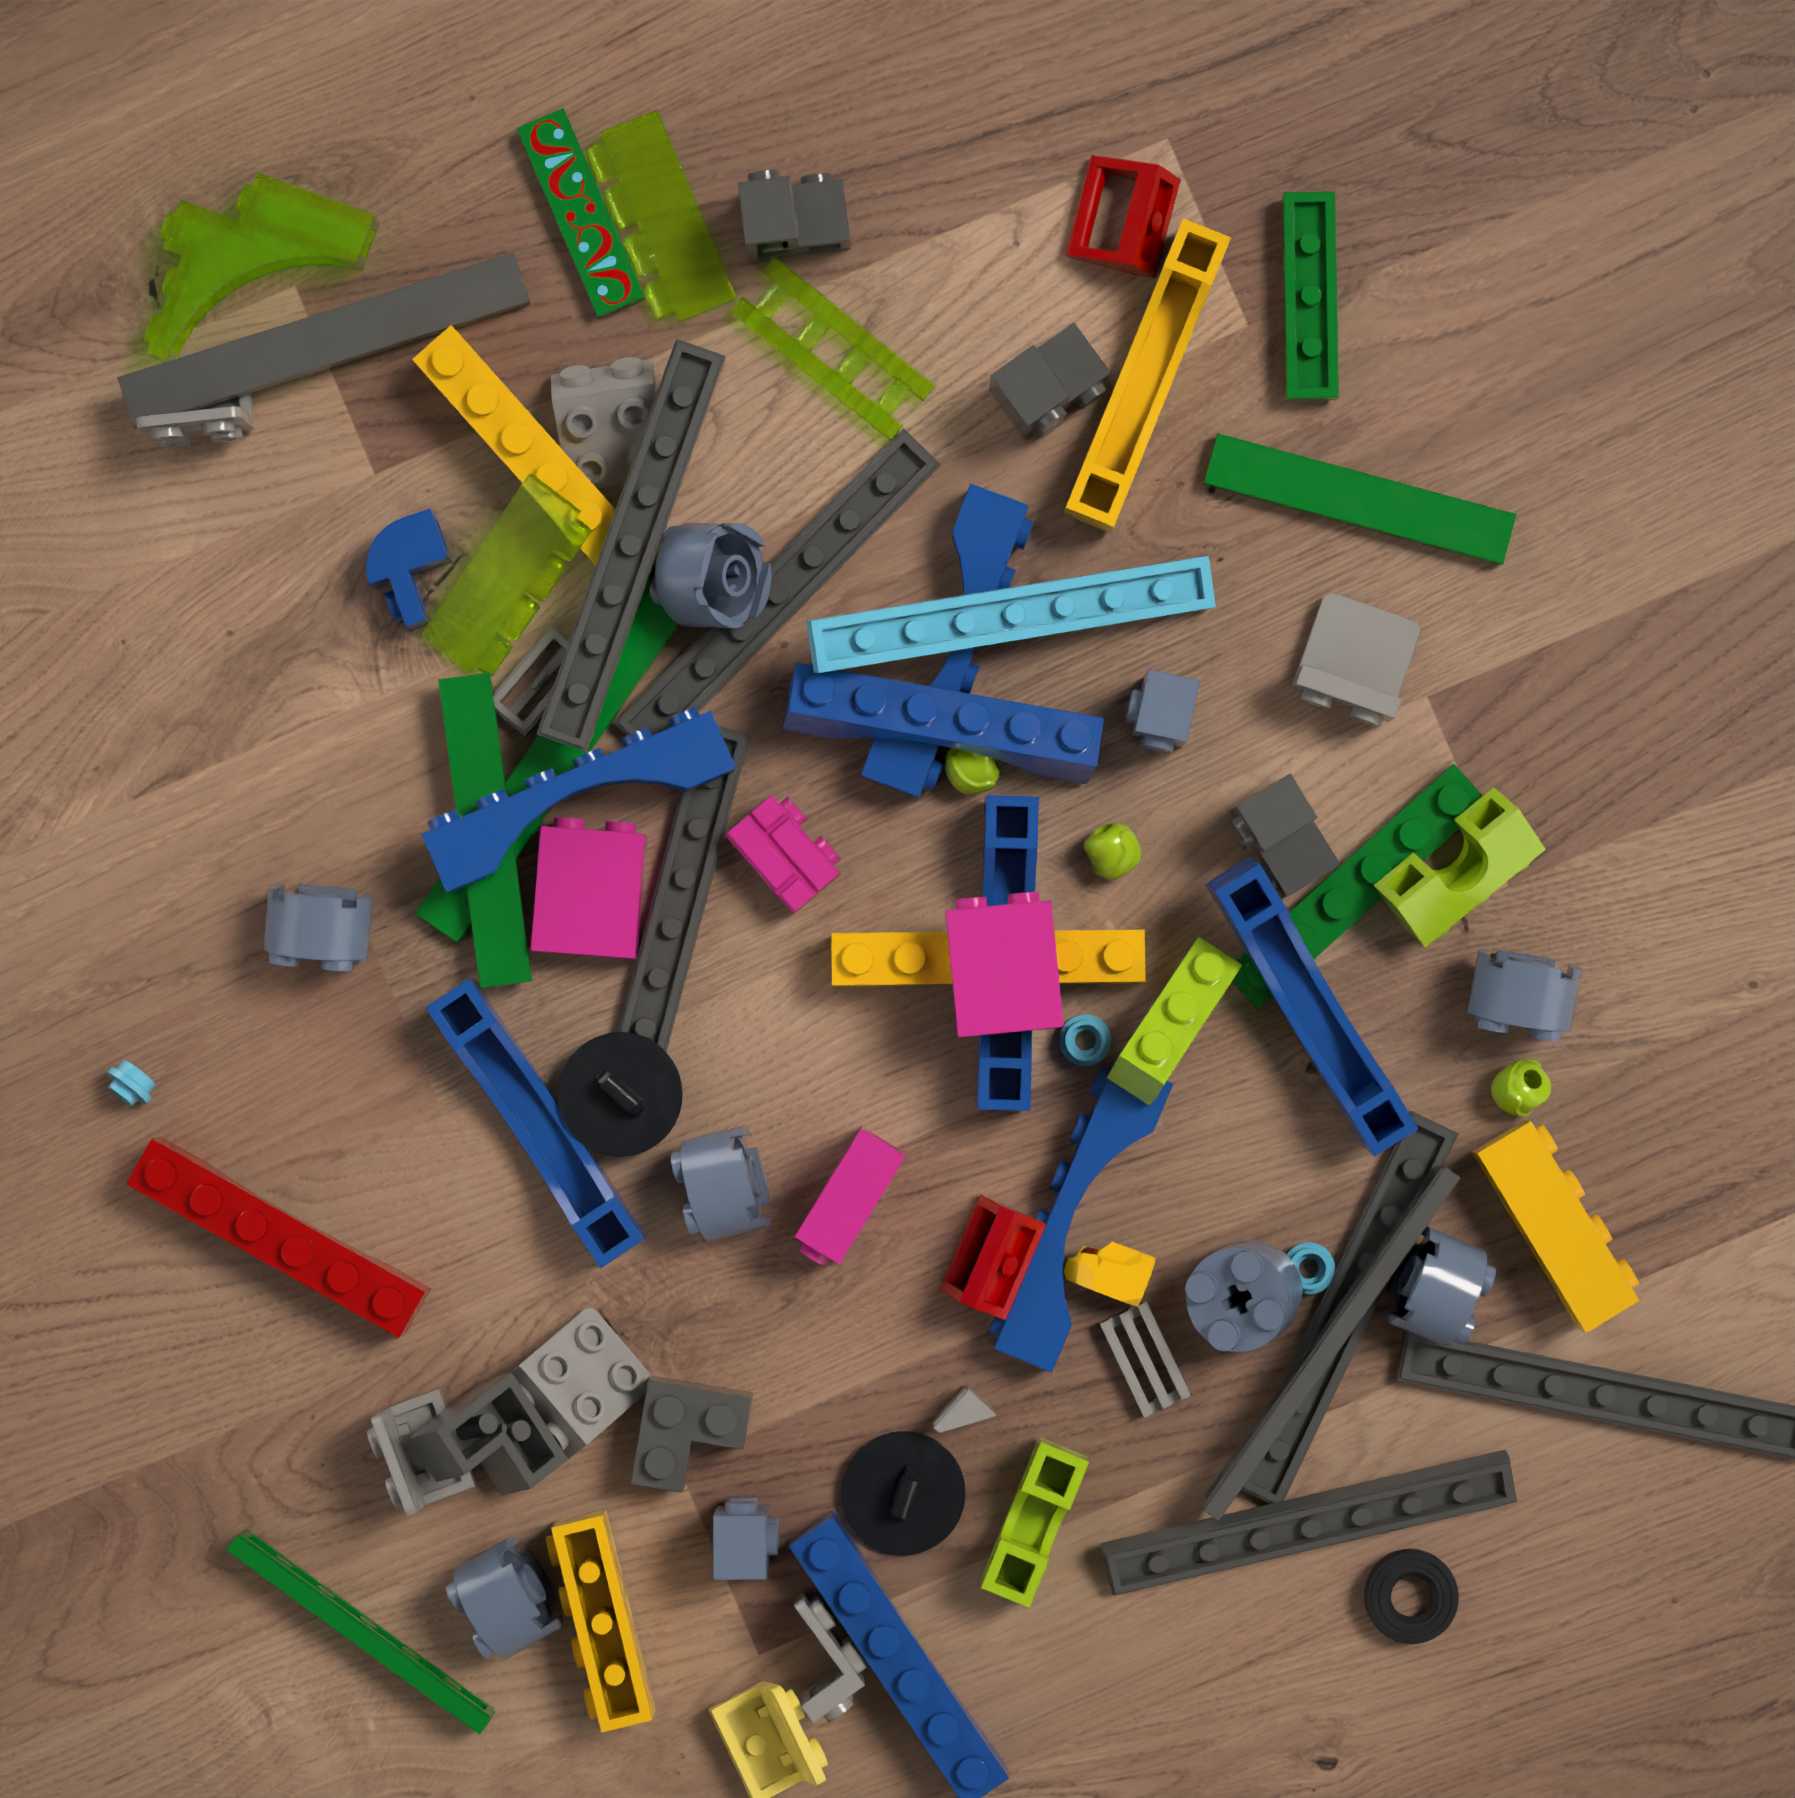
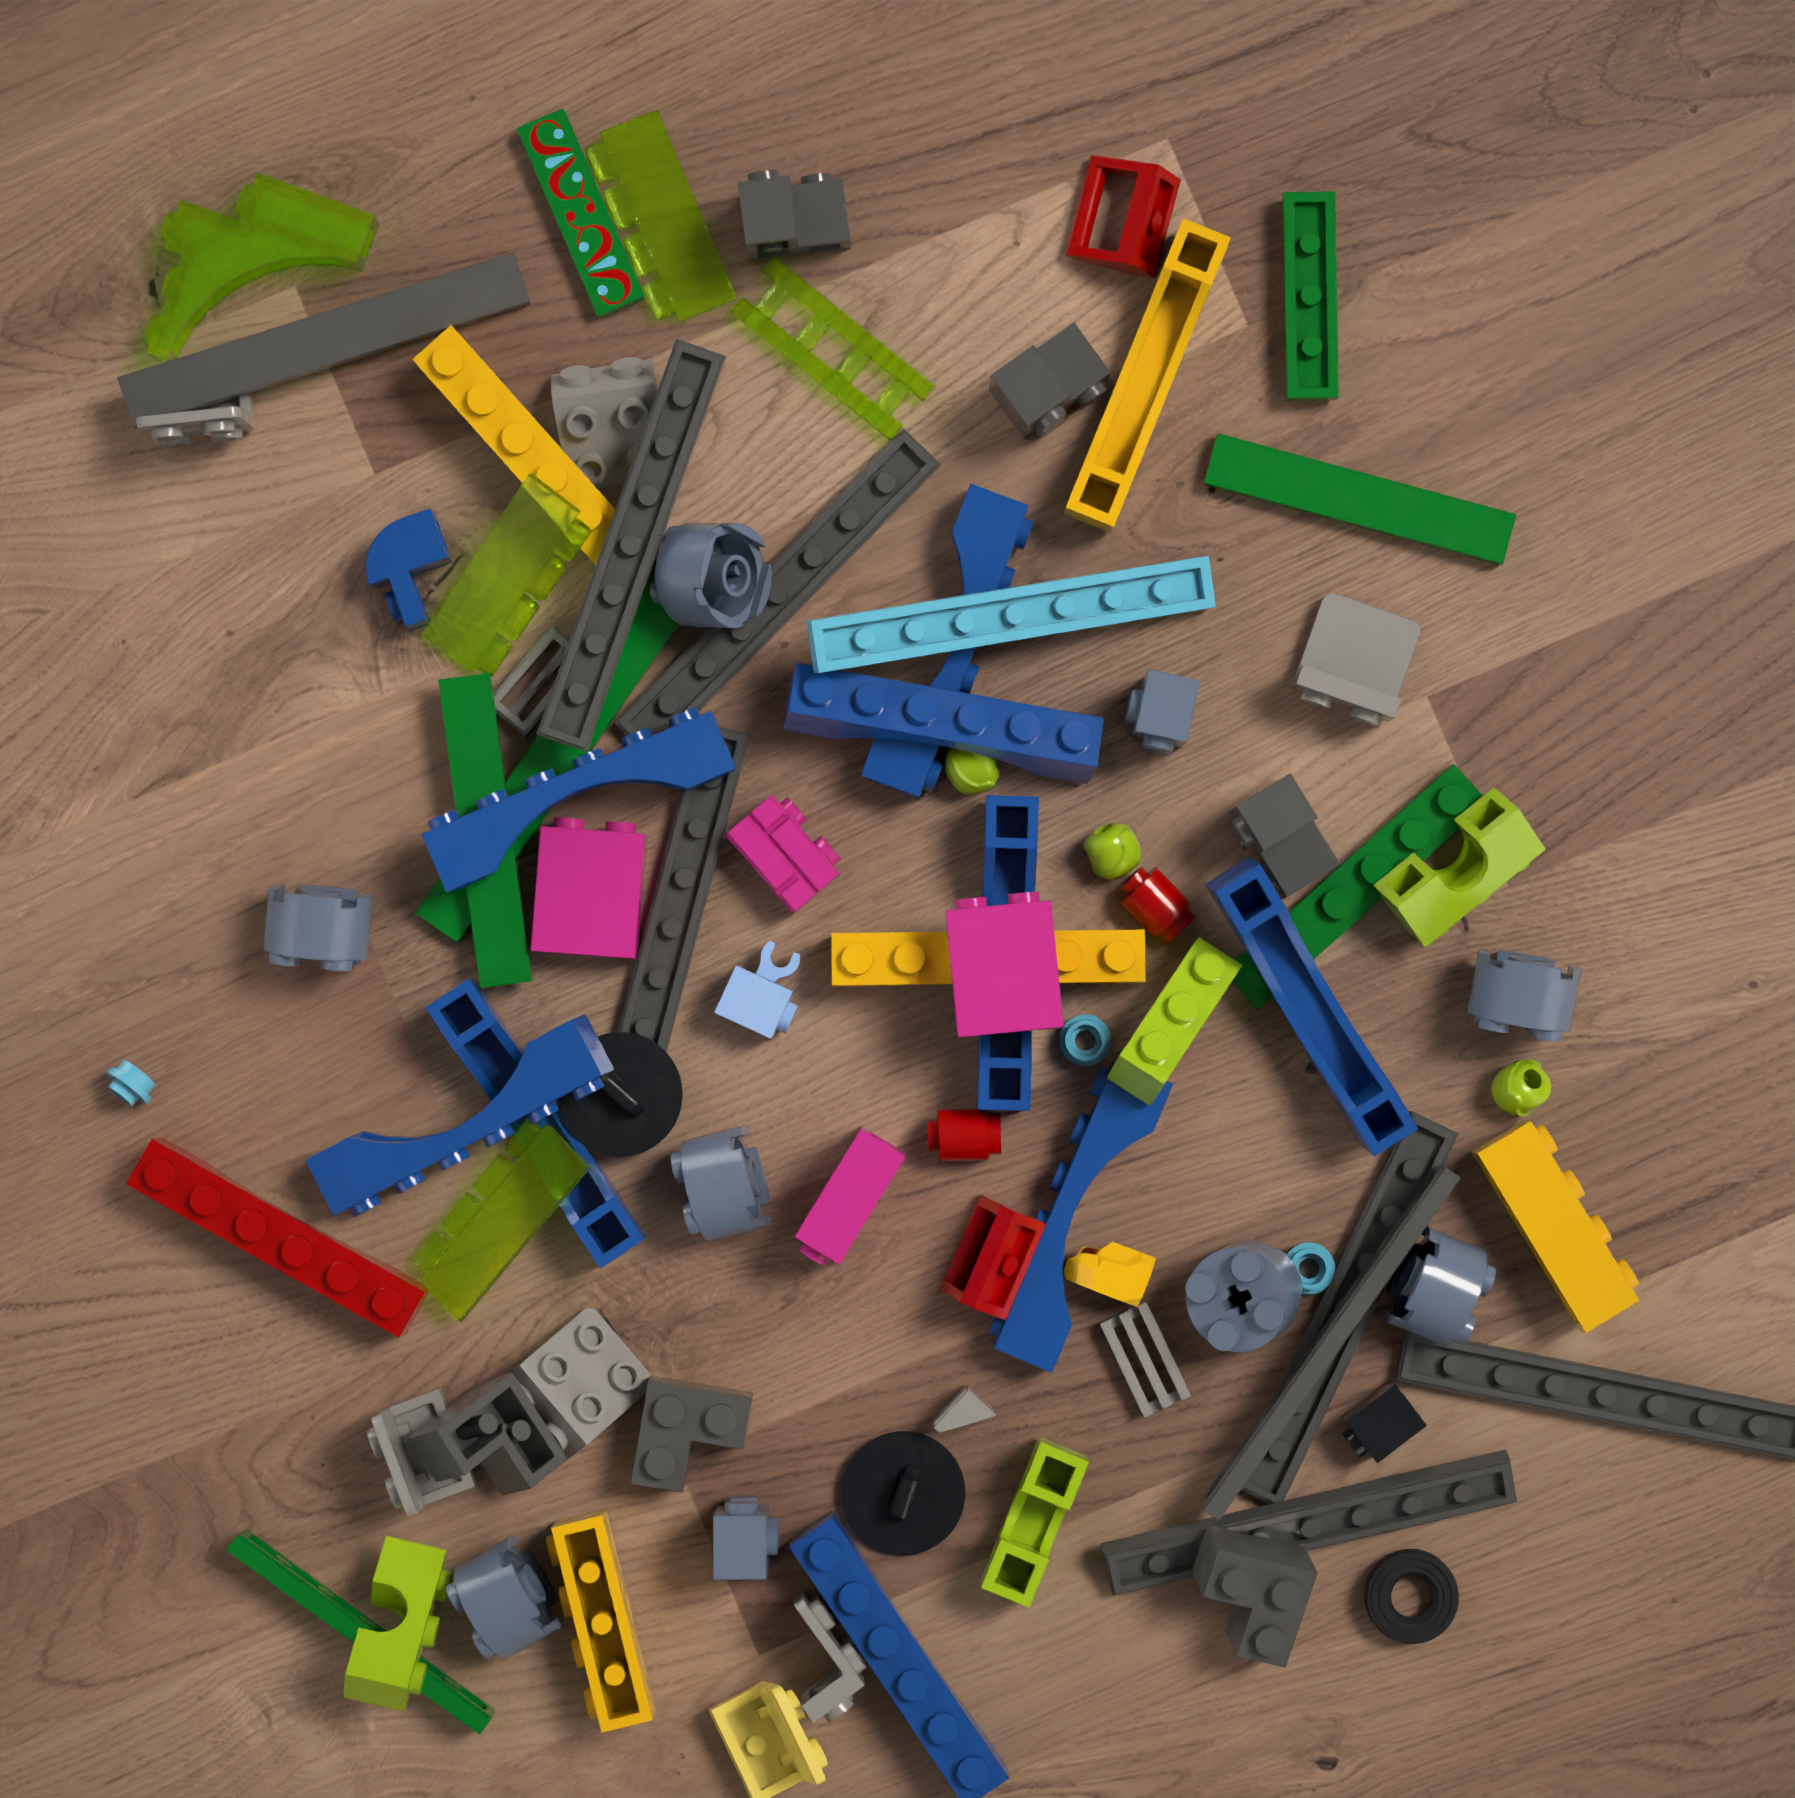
none -> blue arch [305,1014,614,1217]
none -> lime arch [343,1536,453,1712]
none -> clear neon green windscreen [412,1119,591,1322]
none -> light blue brick [714,941,801,1039]
none -> red brick [927,1109,1001,1162]
none -> red brick [1119,866,1196,944]
none -> dark grey brick [1192,1525,1318,1668]
none -> black brick [1341,1380,1427,1463]

